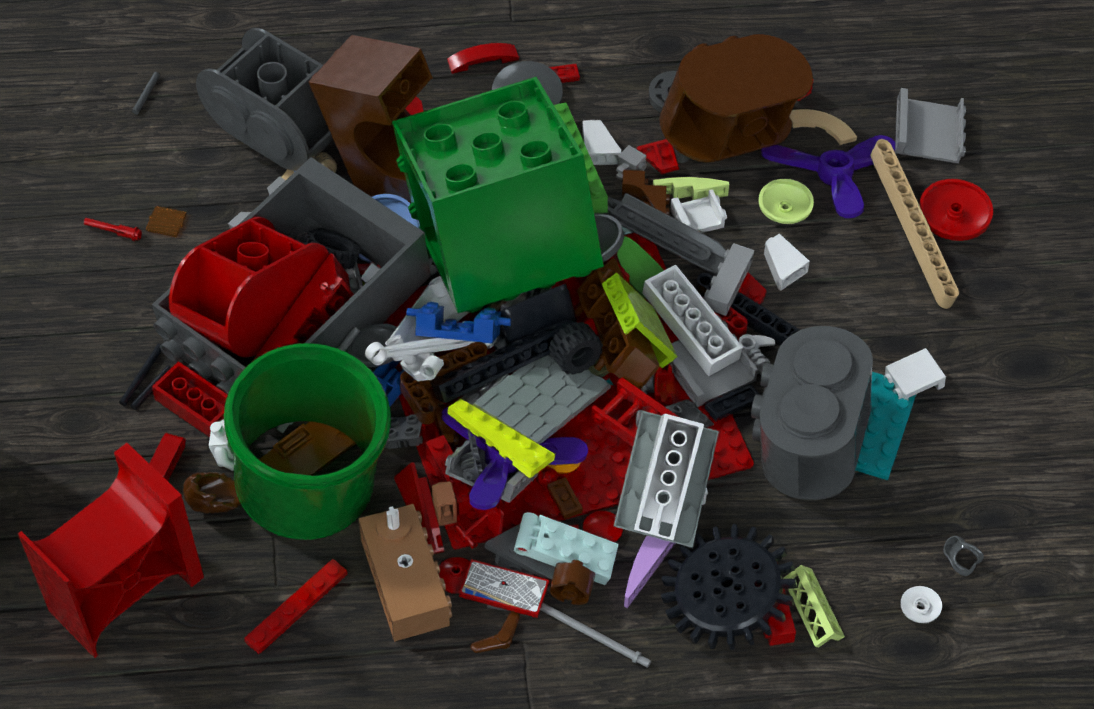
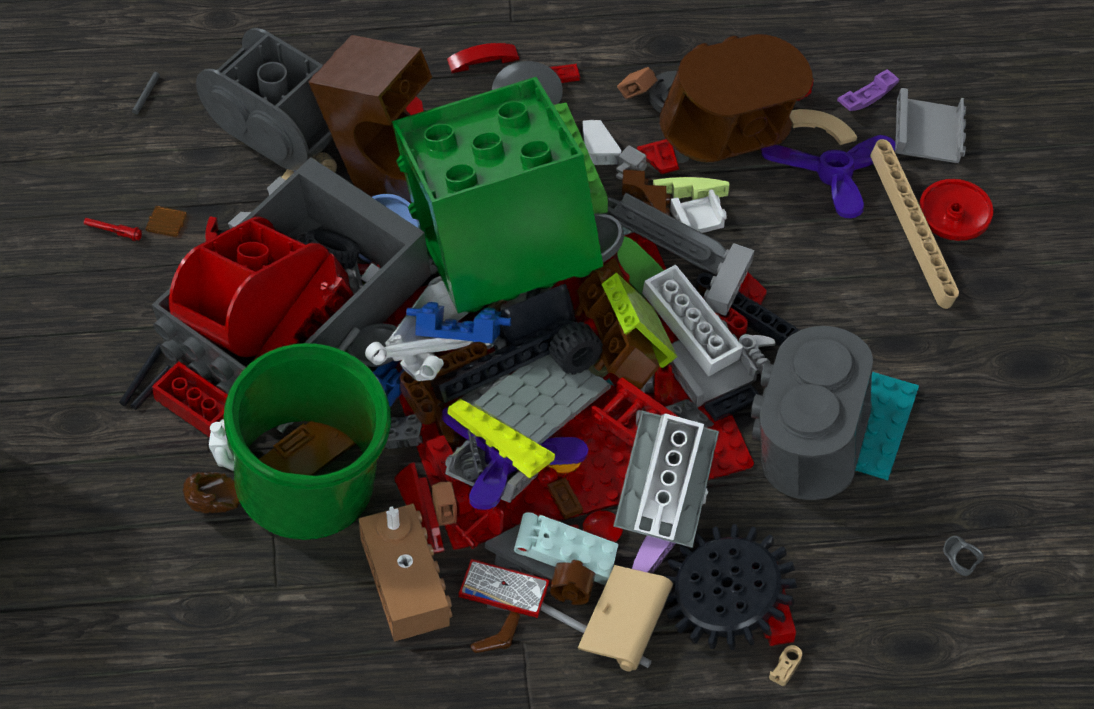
red piece [18,443,204,658] -> none
red beam [149,433,186,481] -> none
red plate [244,559,348,654] -> none
red dish [438,557,470,594] -> none
yellowish green dish [758,179,814,224] -> none
white slope [764,234,810,291] -> none
yellowish green fence [783,565,845,648] -> none
white panel [884,348,946,400] -> none
white dish [901,586,942,623] -> none
none -> red slope [205,216,219,241]
none -> tan door [578,565,673,672]
none -> nougat brick [617,67,658,99]
none -> tan piece [769,645,802,686]
none -> medium lavender slope [837,69,900,111]

